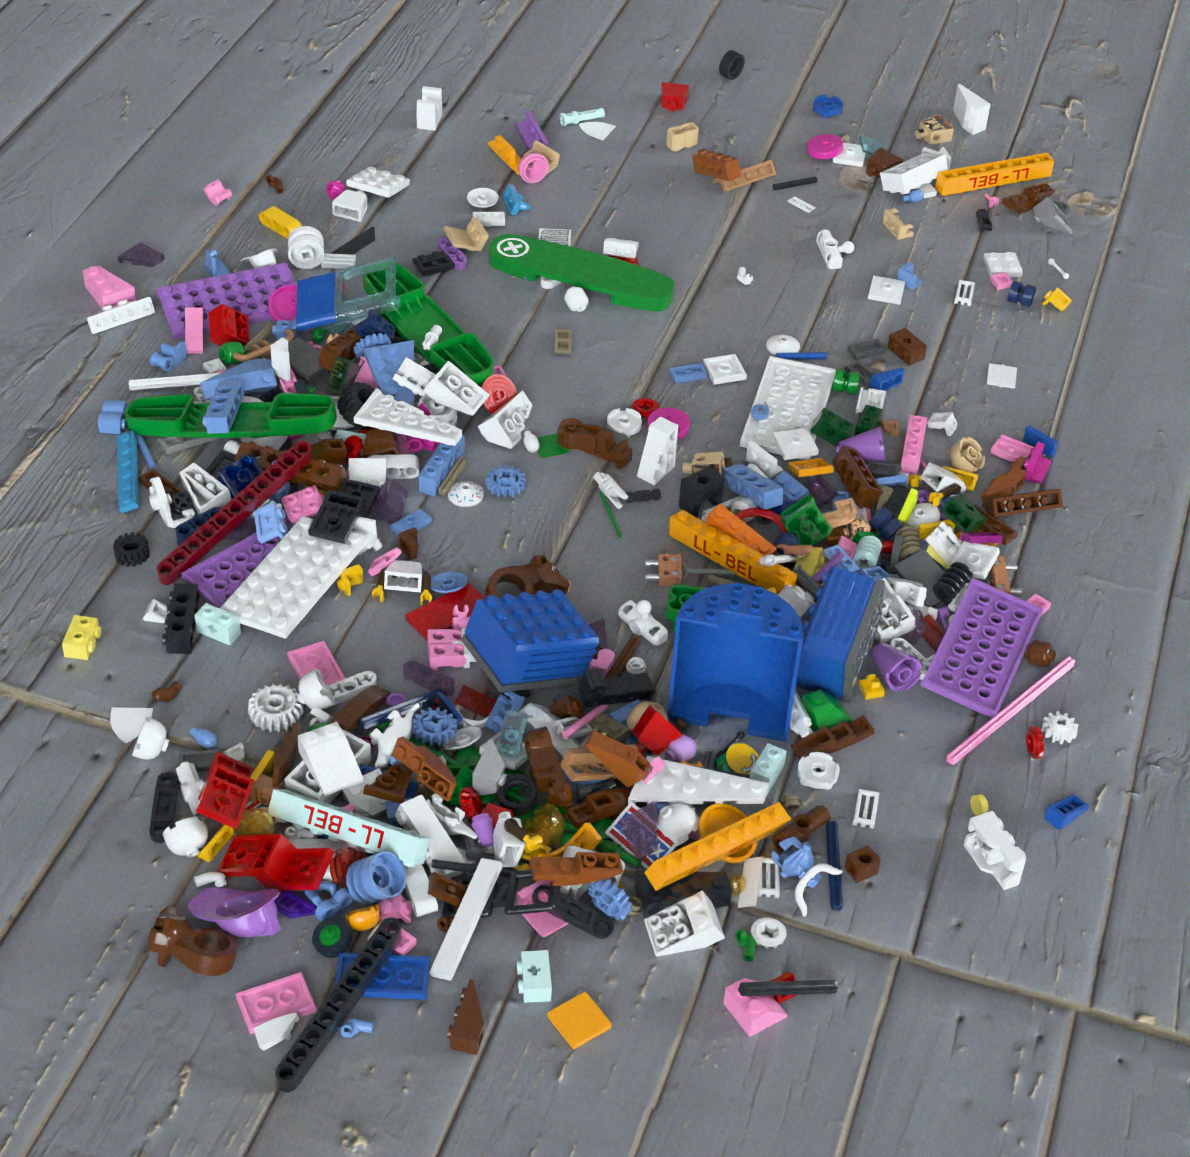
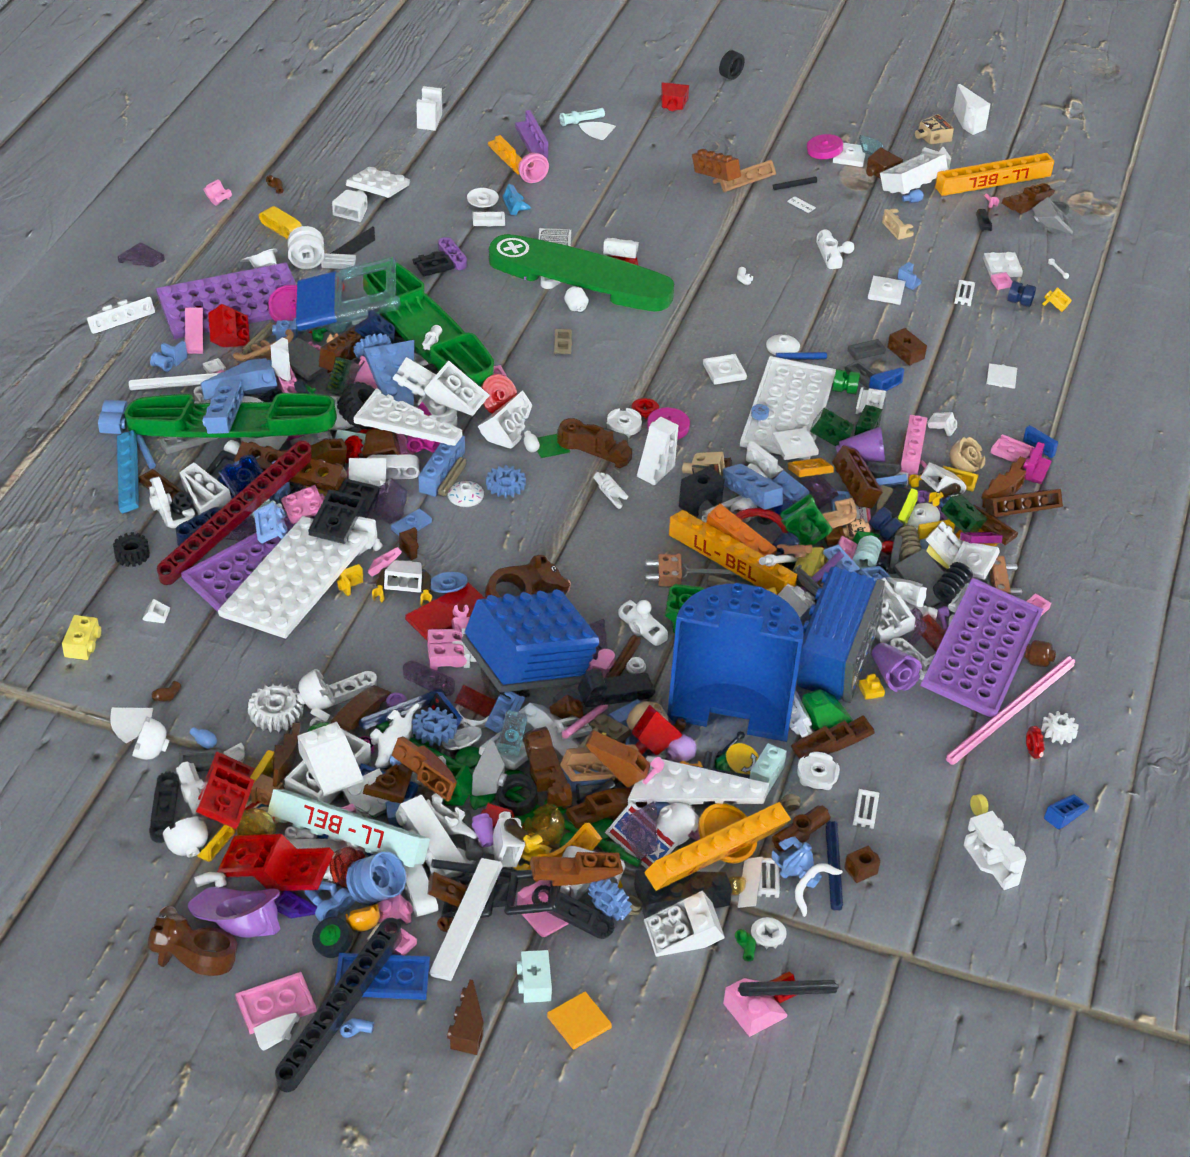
bright pink wedge [83,265,136,309] -> none
black brick [162,583,200,654] -> none
light aqua brick [195,603,241,645] -> none
medium blue piece [204,249,230,277] -> none
green head [219,341,246,365] -> none
bright pink tile [287,641,346,685] -> none
dark pink gear [326,179,345,200] -> none
tan bracket [443,217,489,252] -> none
red gear [460,787,483,819] -> none
tan bracket [523,140,560,174] -> none
green axle [599,491,622,538] -> none
black axle [625,489,661,503] -> none
tan brick [666,122,699,151] -> none
medium blue tile [669,363,708,384] -> none
blue plate [813,95,843,118] -> none
medium nougat tile [880,420,900,437] -> none
white tile [915,183,937,198] -> none

